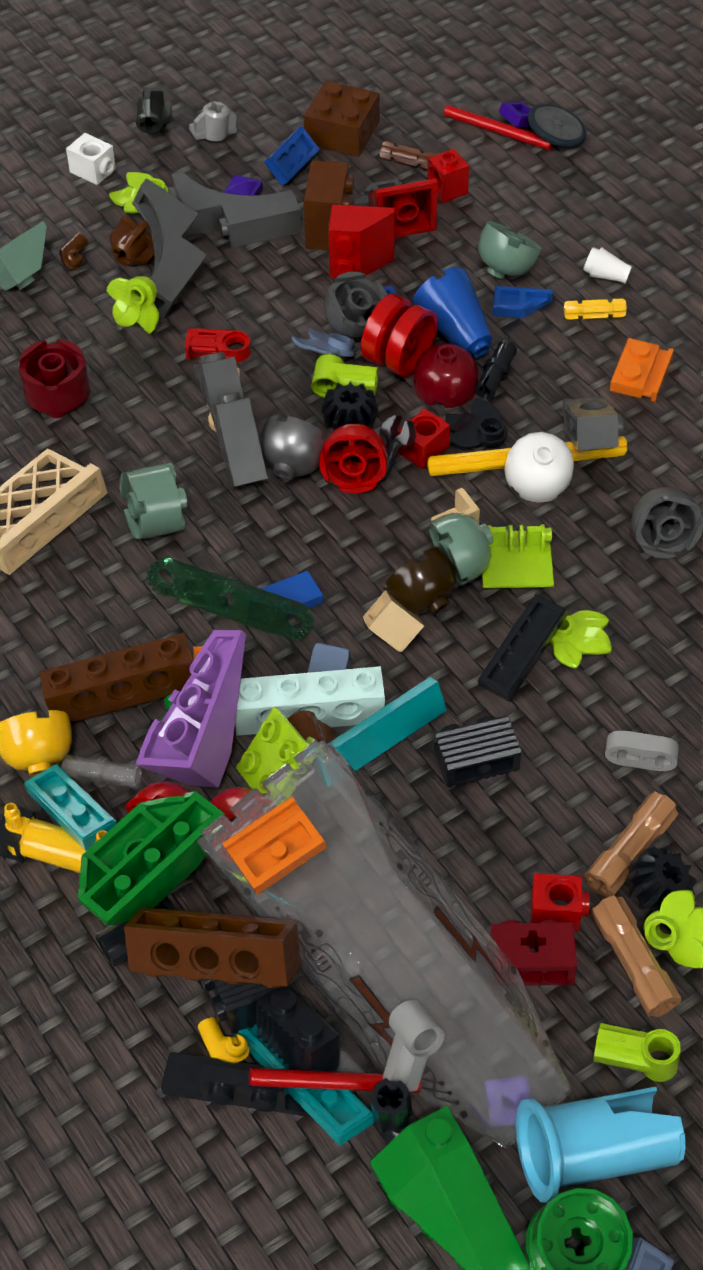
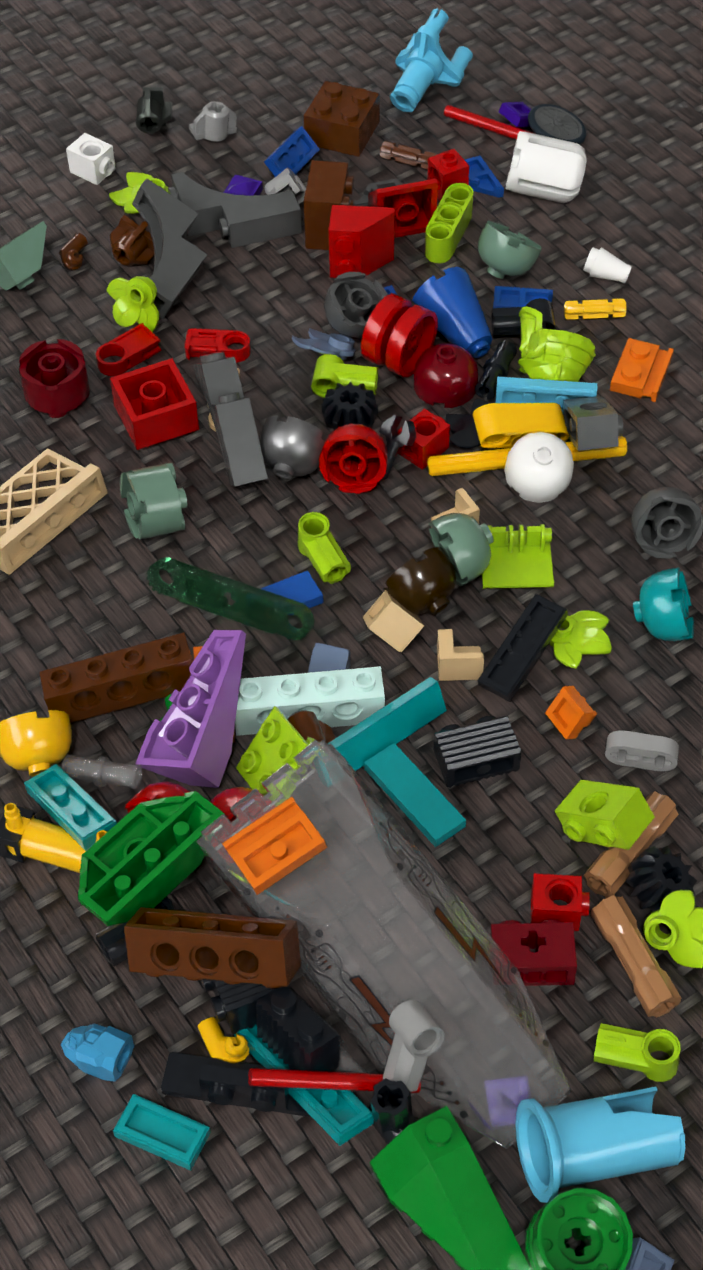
none -> dark azure rock [61,1023,134,1082]
none -> red piece [96,323,161,376]
none -> red brick [110,358,199,450]
none -> teal tile [113,1094,211,1171]
none -> light grey piece [264,167,306,205]
none -> lime piece [297,512,351,584]
none -> teal tile [364,743,466,847]
none -> medium azure wheel [390,8,473,112]
none -> lime beam [425,183,474,263]
none -> tan panel [437,629,484,681]
none -> blue tile [465,155,504,198]
none -> yellow beam [472,403,569,448]
none -> black piece [491,298,556,336]
none -> medium azure tile [496,376,597,414]
none -> white cylinder [505,131,587,204]
none -> lime head [518,306,596,382]
none -> orange tile [545,686,597,740]
none -> lime brick [555,780,655,850]
none -> teal cylinder [633,567,694,641]

